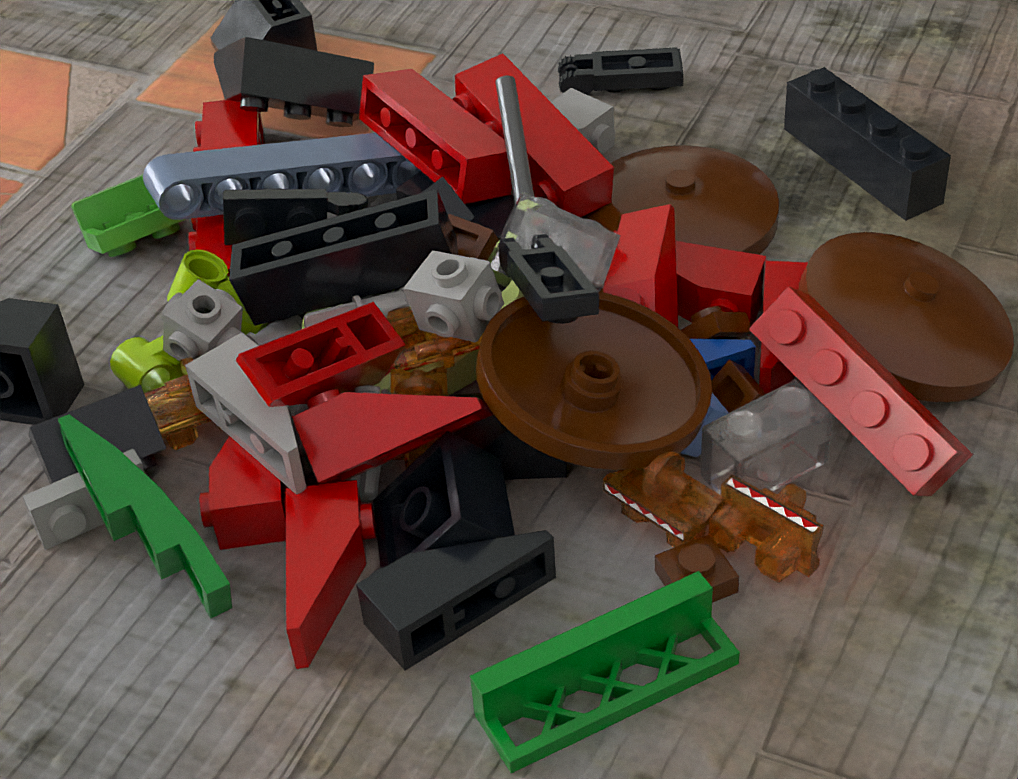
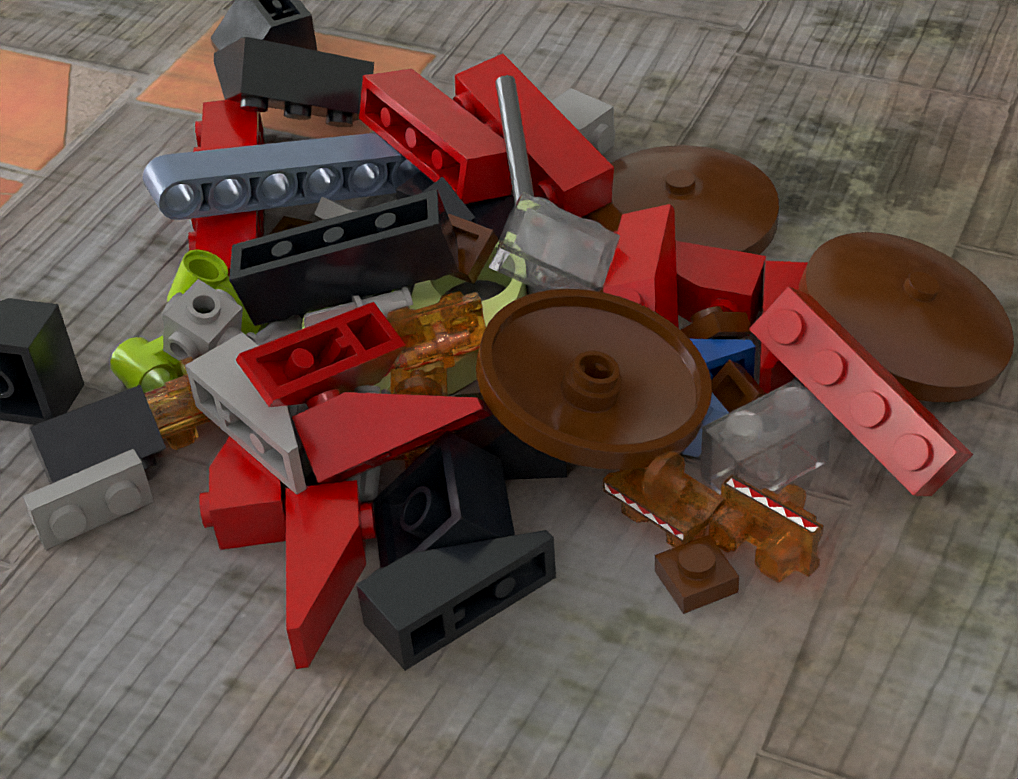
green slope [58,414,233,619] -> none
bright green bracket [71,175,186,257] -> none
black hinge [223,189,368,245] -> none
light grey brick [403,250,504,342] -> none
green fence [470,571,740,774] -> none
black hinge [498,234,600,324] -> none
black hinge [558,47,684,95] -> none
black brick [784,67,951,221] -> none

